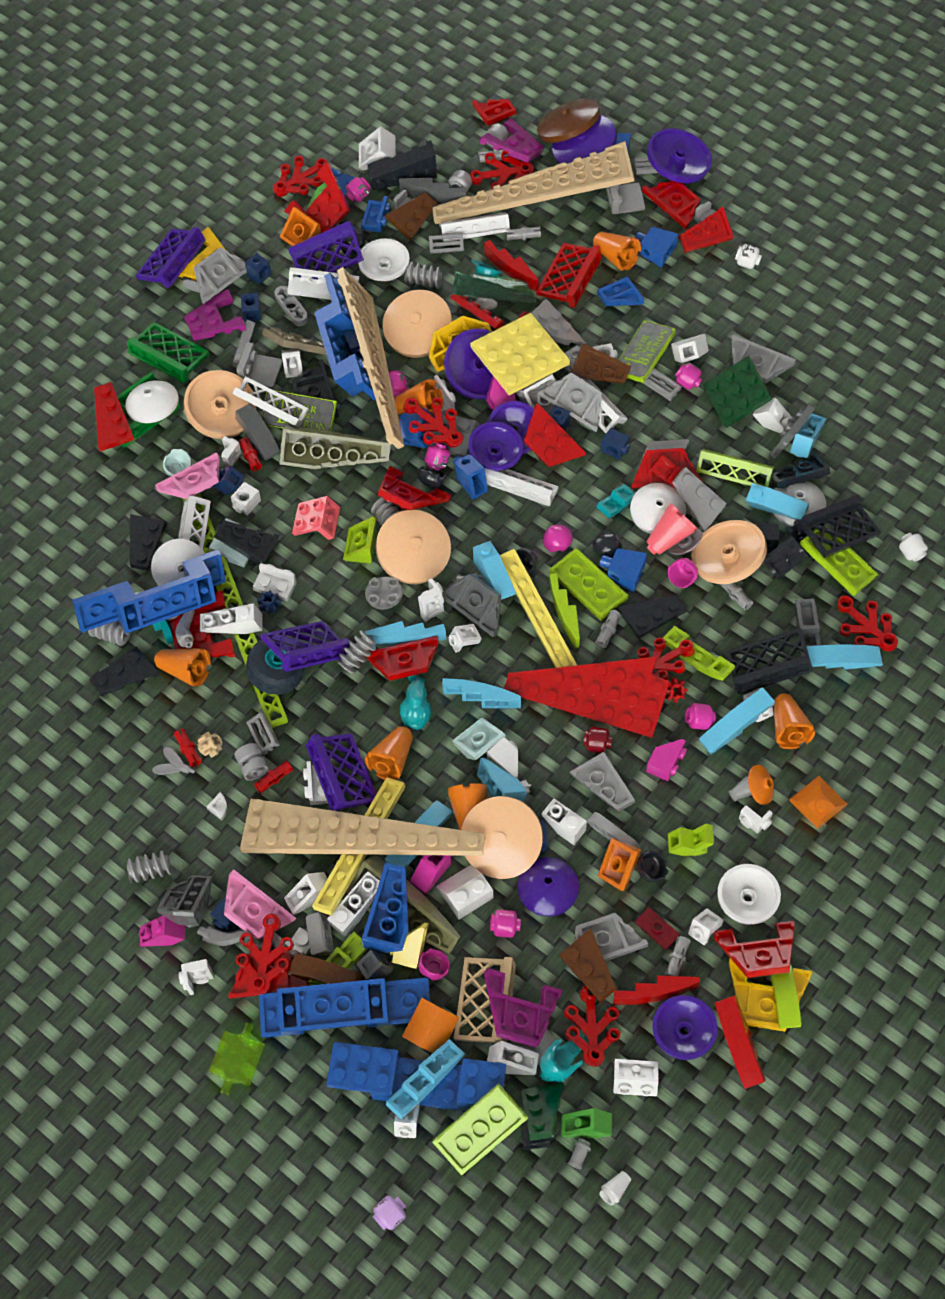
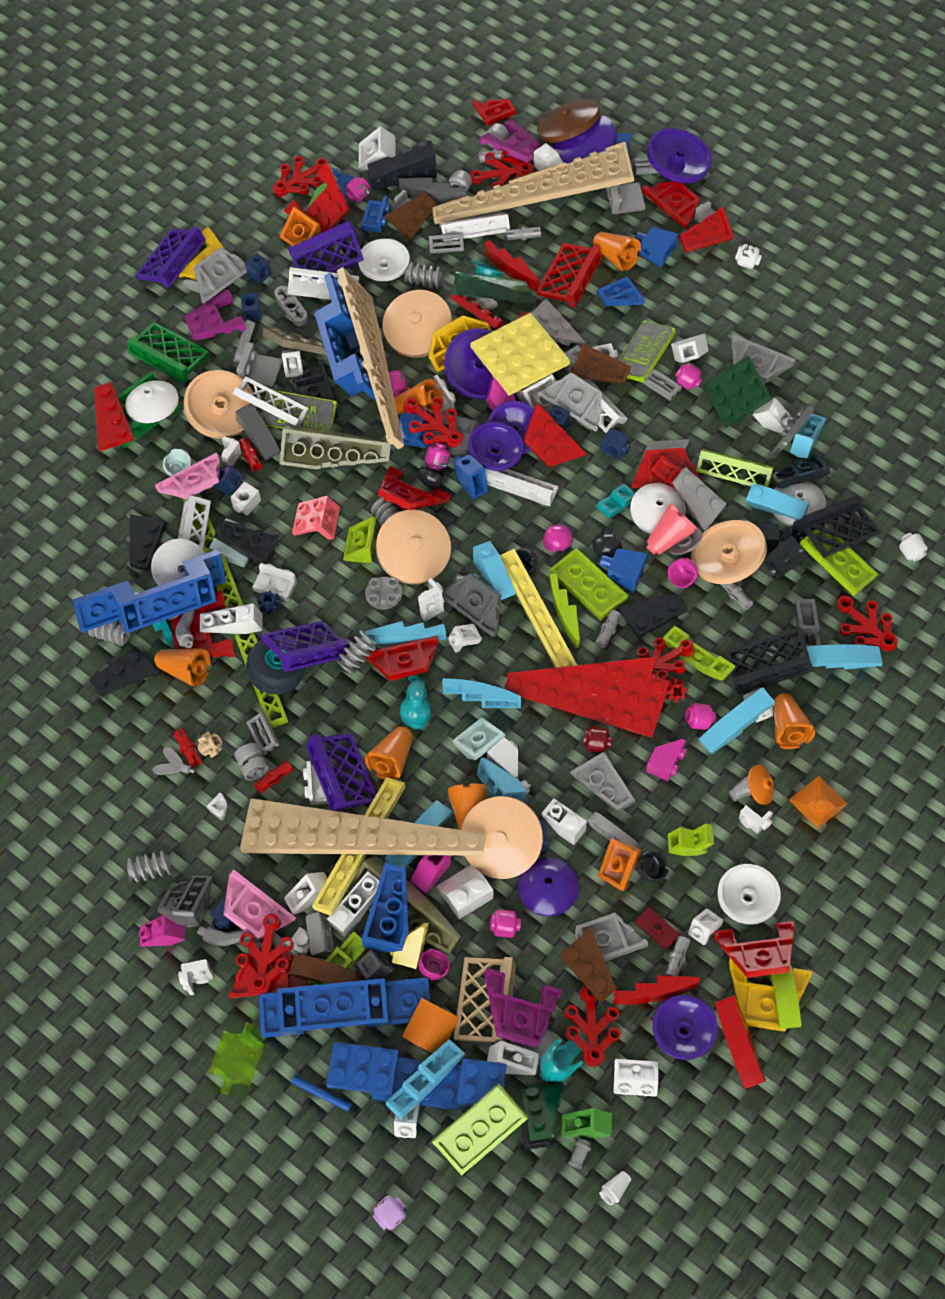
none -> blue bar [291,1075,352,1112]
none -> white slope [534,143,563,170]

